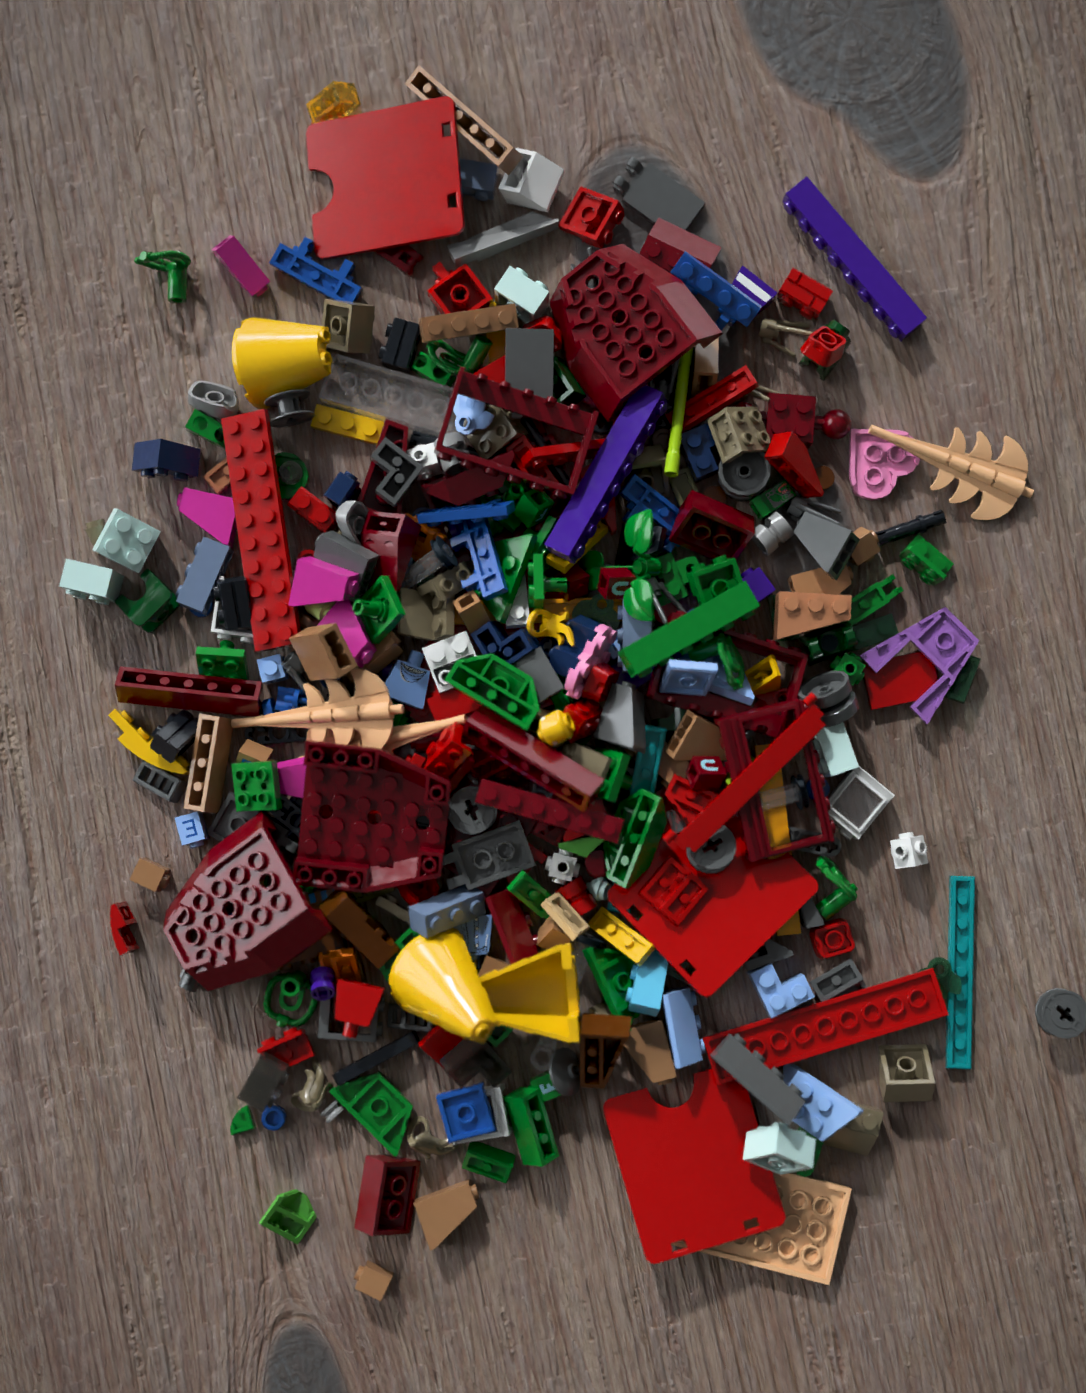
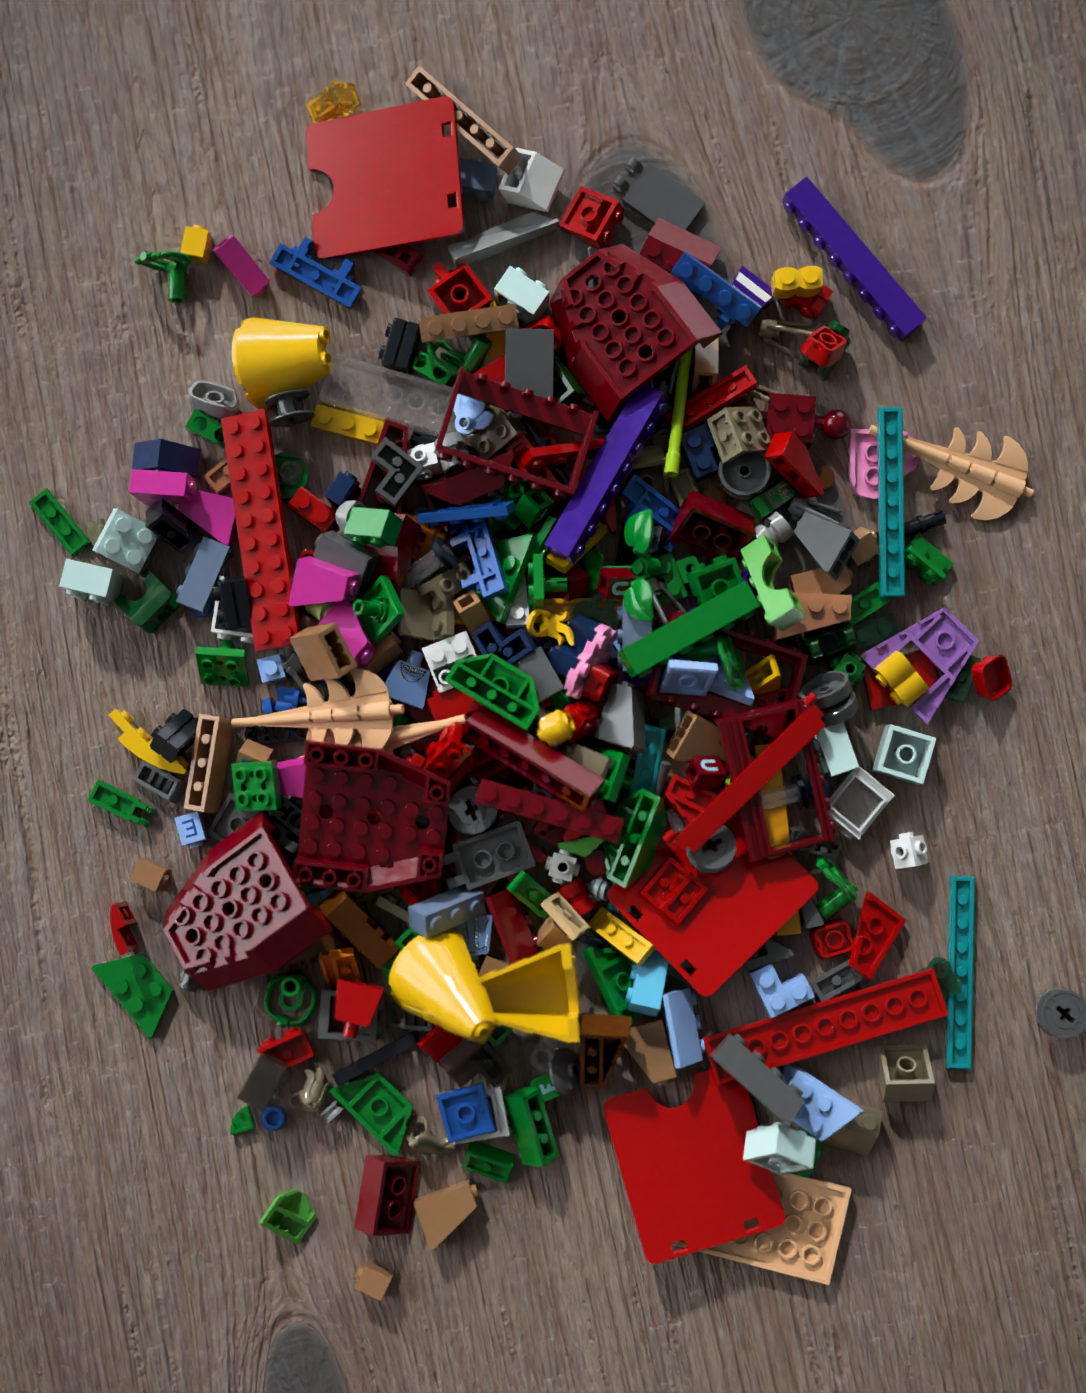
dark red brick [115,666,264,717] -> none
dark purple wheel [310,967,335,1001] -> none
dark tan slope [322,298,375,354] -> none
none -> green tile [28,488,91,557]
none -> green hinge [87,779,157,828]
none -> green wing [91,953,174,1039]
none -> dark pink slope [129,469,196,505]
none -> black brick [145,498,197,553]
none -> yellow brick [180,225,213,265]
none -> brick [343,507,403,548]
none -> dark grey piece [654,761,670,798]
none -> arch [741,534,806,632]
none -> yellow brick [771,266,823,299]
none -> red wing [848,892,906,979]
none -> light aqua brick [872,724,936,785]
none -> yellow brick [874,650,929,707]
none -> teal tile [877,407,905,597]
none -> red piece [971,654,1012,701]

